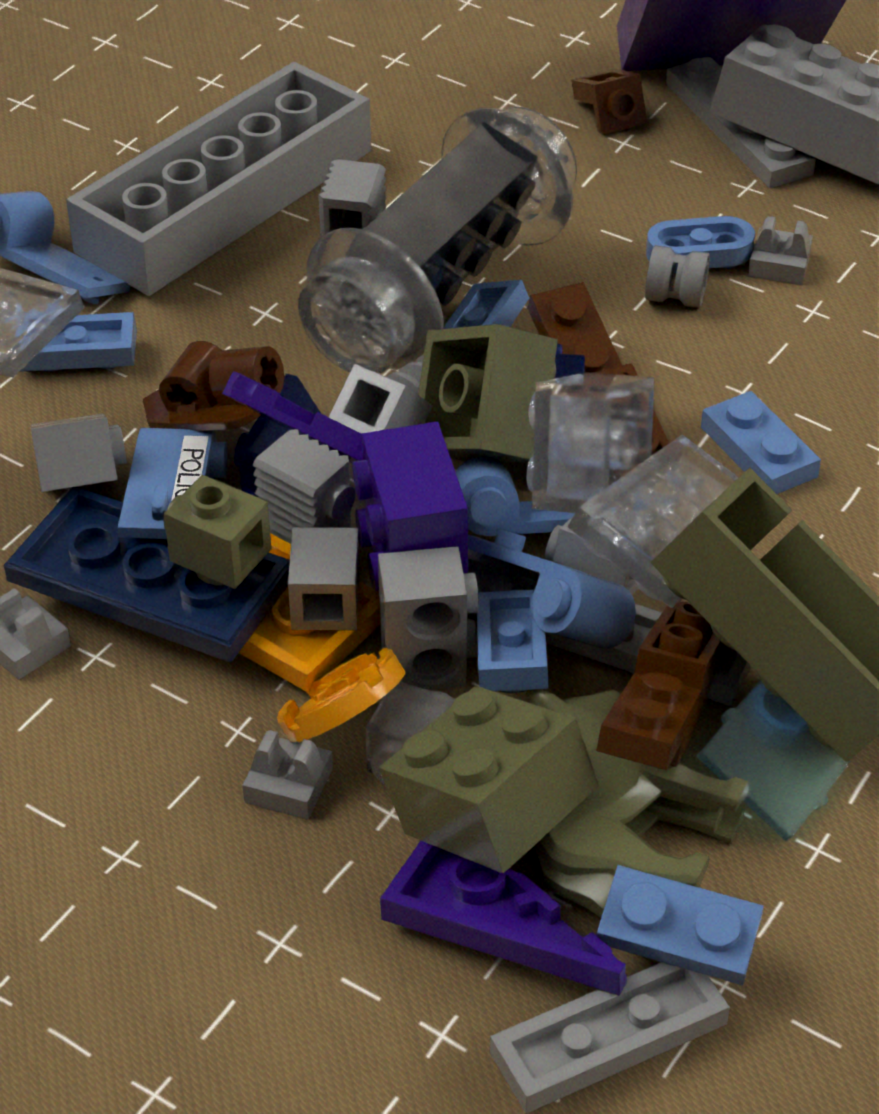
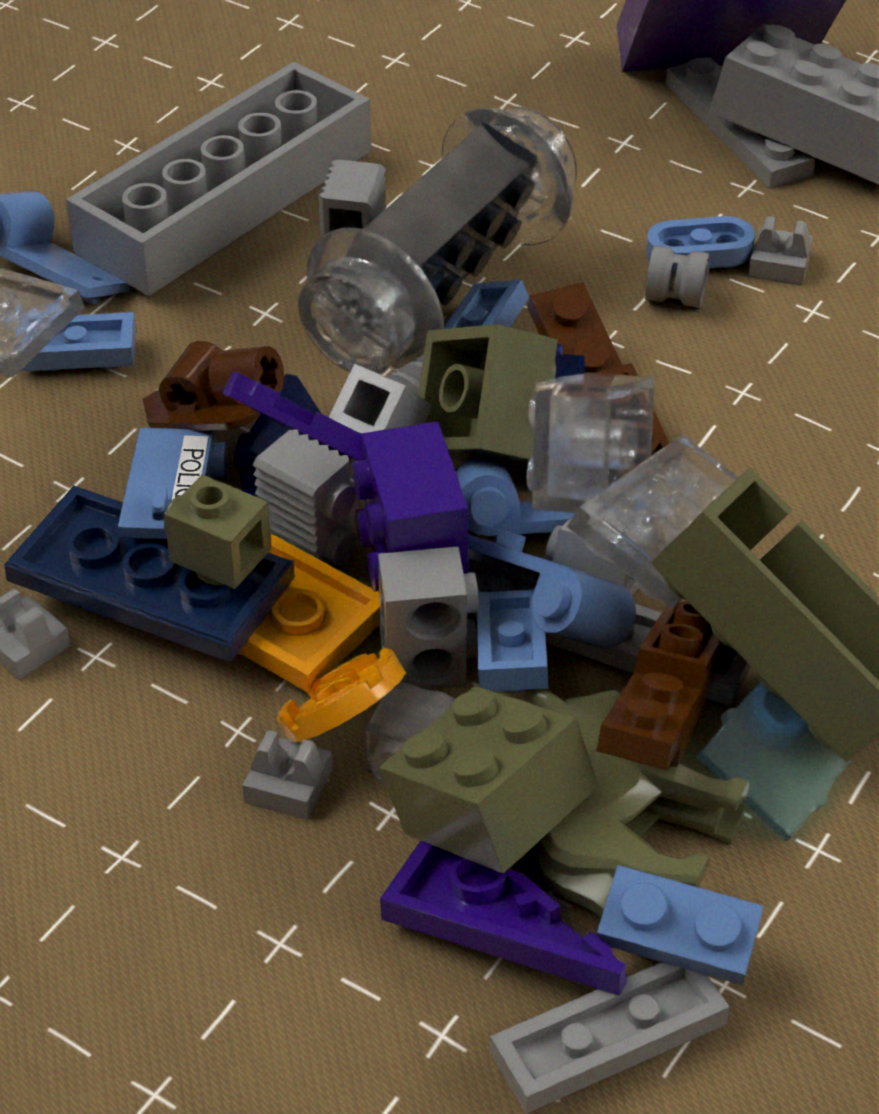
light grey brick [31,413,127,492] -> none
light grey brick [288,528,360,630] -> none
reddish brown bracket [571,69,647,134] -> none
medium blue plate [701,391,821,494] -> none

